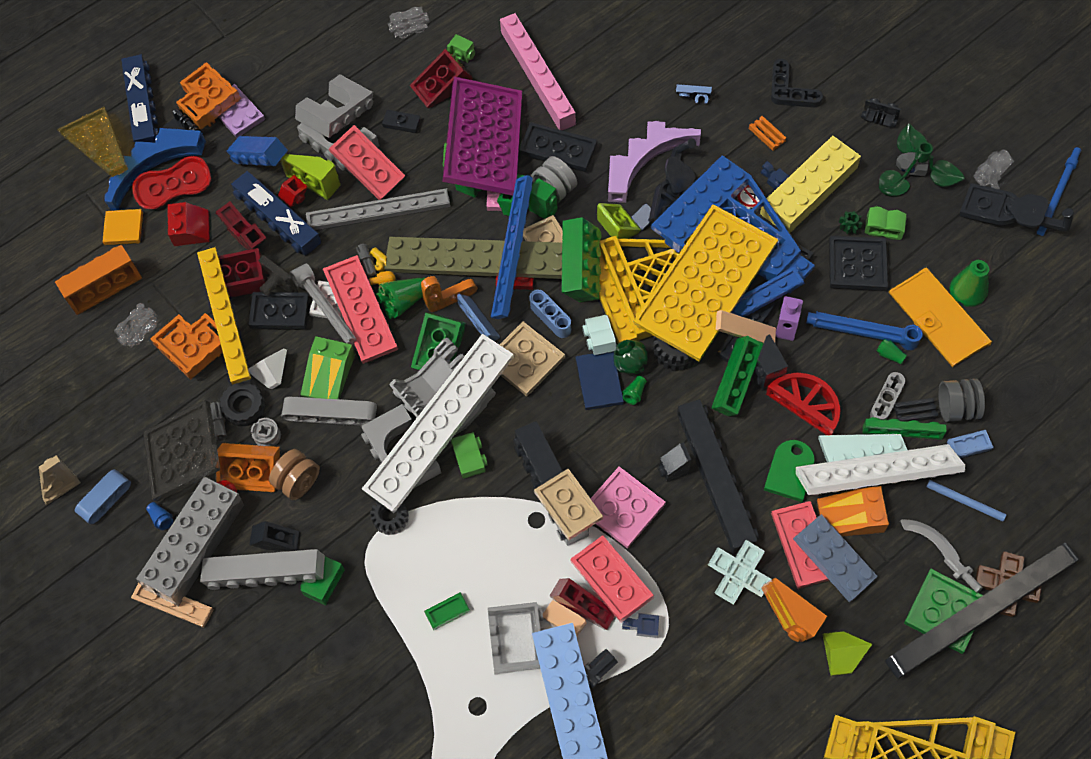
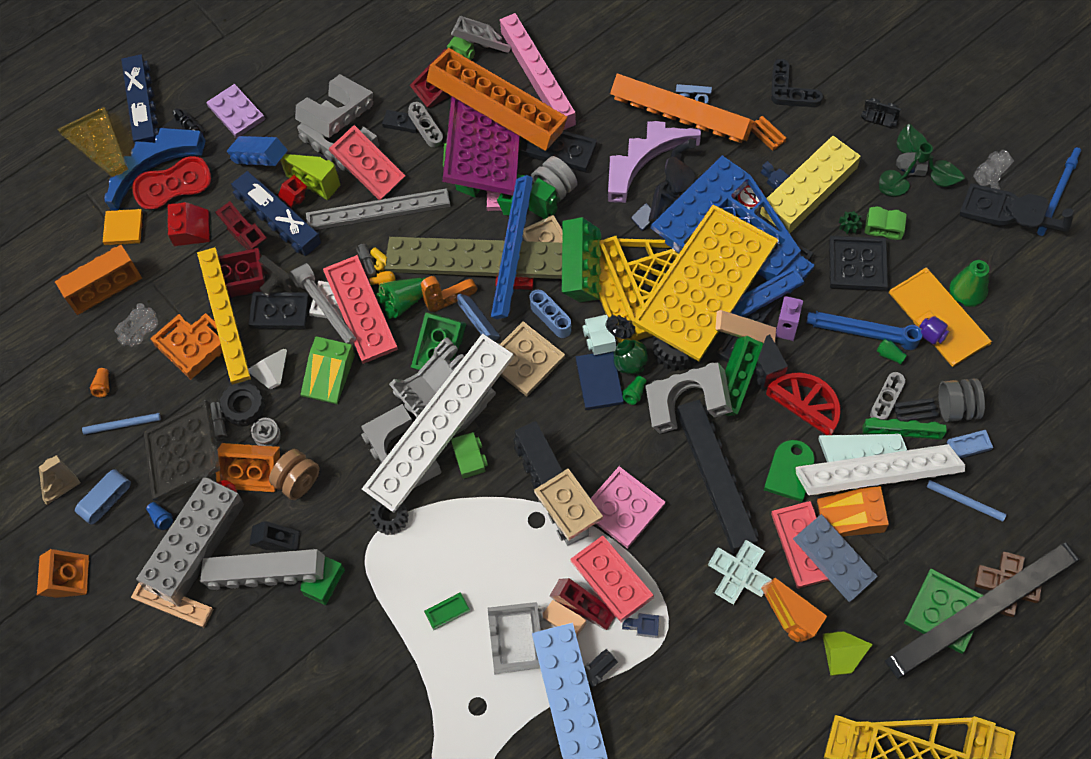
orange piece [176,62,241,130] -> none
light grey beam [281,397,377,425] -> none
clear brick [388,6,429,38] -> none
lime slope [597,203,641,239] -> none
slope [658,443,691,482] -> none
light grey sword [901,519,983,593] -> none
none -> orange slope [37,549,89,598]
none -> medium blue bar [82,413,161,435]
none -> orange cone [90,368,109,397]
none -> light grey beam [408,102,443,147]
none -> orange brick [427,48,568,151]
none -> light grey wing [451,16,511,53]
none -> black gear [605,315,635,339]
none -> orange brick [610,74,754,143]
none -> light grey arch [646,363,733,434]
none -> dark purple head [919,316,950,344]

